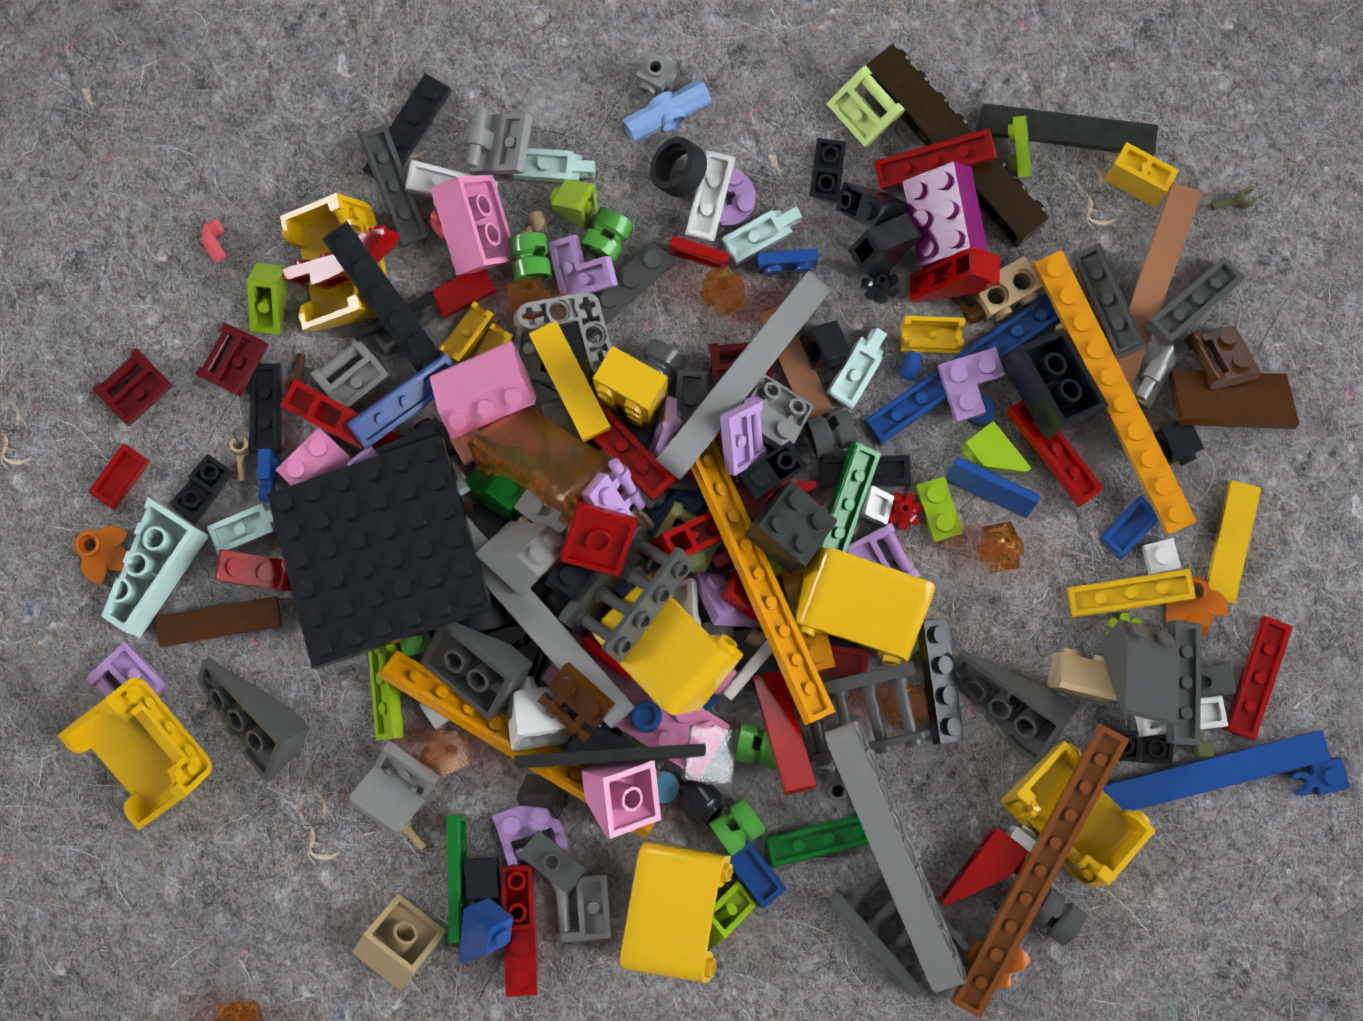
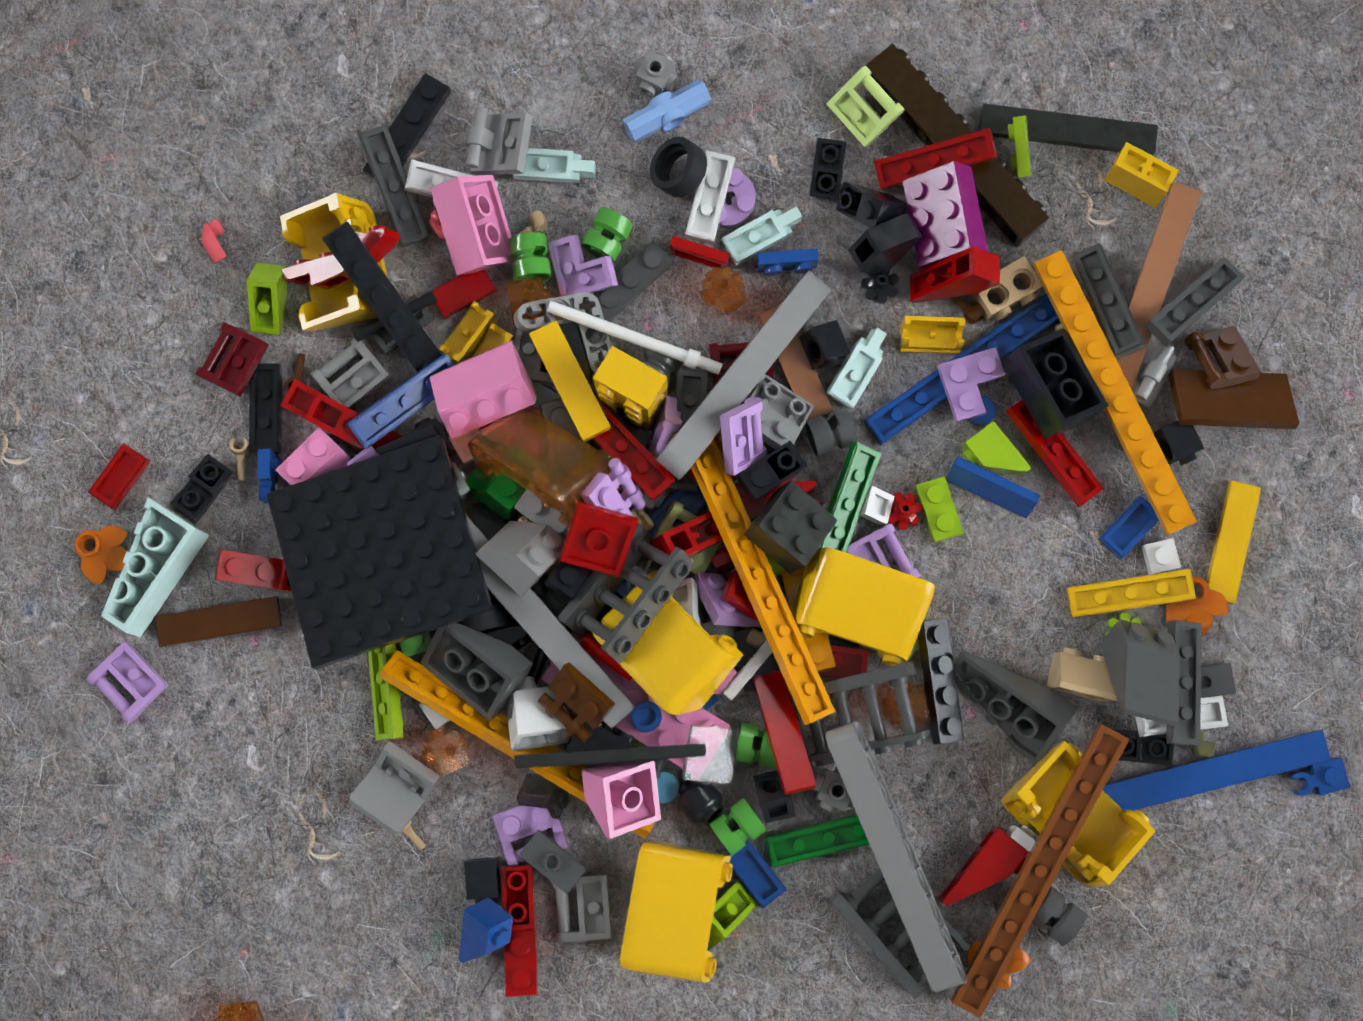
yellow windscreen [57,677,212,831] -> none
dark red plate [92,347,174,427] -> none
dark grey wedge [197,658,310,781] -> none
light aqua hinge [207,503,276,555] -> none
tan slope [352,893,447,991] -> none
green tile [447,814,468,943] -> none
lime slope [550,179,598,229] -> none
black tile [819,455,911,488] -> none
blue tile [900,350,922,381] -> none
clear orange brick [977,521,1024,573] -> none
olive hand [1211,187,1257,211] -> none
red tile [1223,615,1293,741] -> none
none -> white bar [547,301,723,375]
none -> black brick [753,770,795,824]

